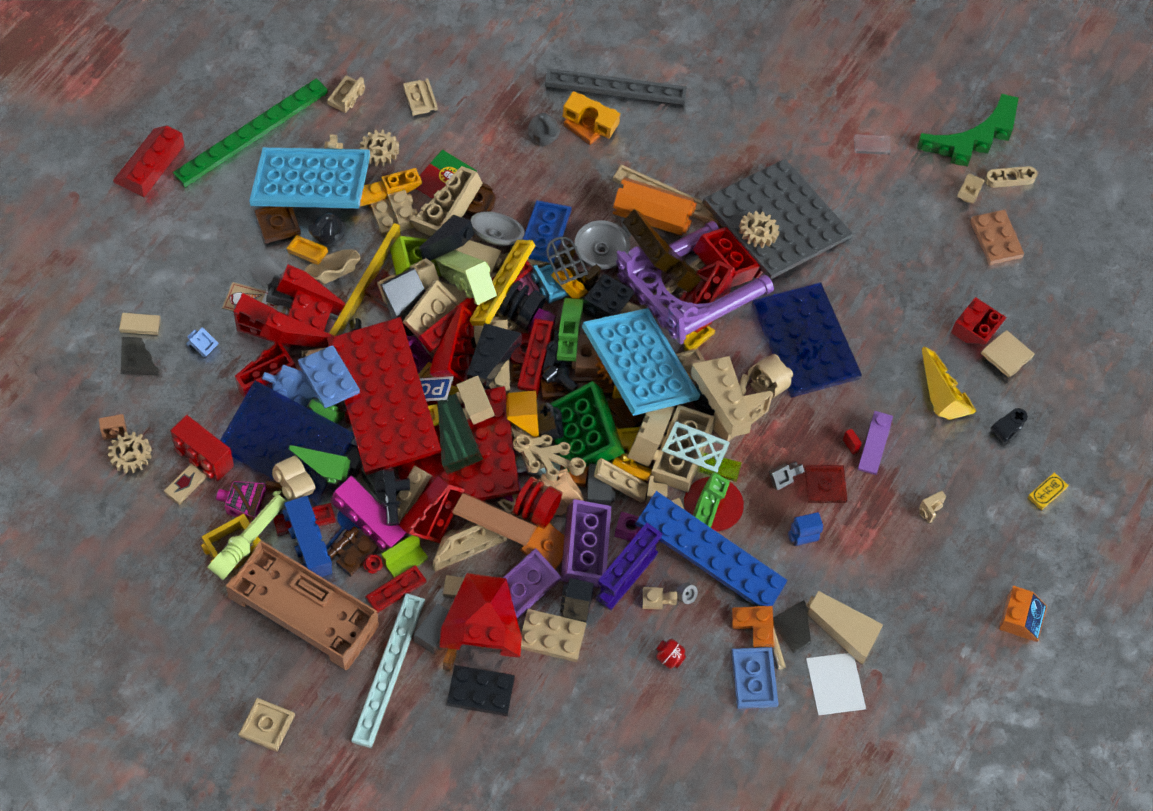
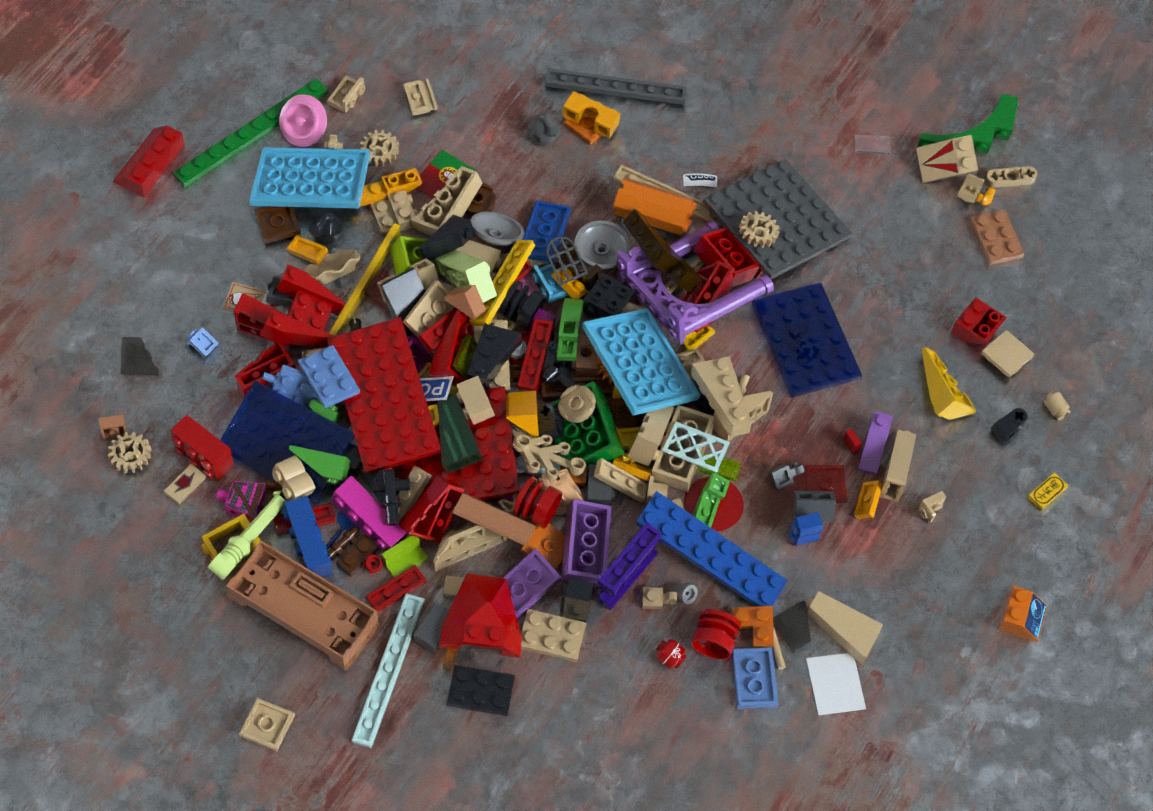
tan tile [119,313,161,335] -> none
magenta brick [614,511,641,542] -> none
tan brick [748,354,793,399] -> none
none -> bright pink piece [279,95,327,147]
none -> nougat slope [444,285,486,320]
none -> clear neon green tile [453,336,477,378]
none -> light grey tile [511,341,527,360]
none -> tan tile [558,385,596,423]
none -> white sticker [683,174,717,188]
none -> red wheel [691,609,741,660]
none -> dark grey brick [793,491,836,523]
none -> light orange plate [854,480,883,519]
none -> tan slope [880,429,916,502]
none -> tan slope [916,135,978,183]
none -> light orange arm [976,187,996,206]
none -> tan brick [1044,391,1071,420]

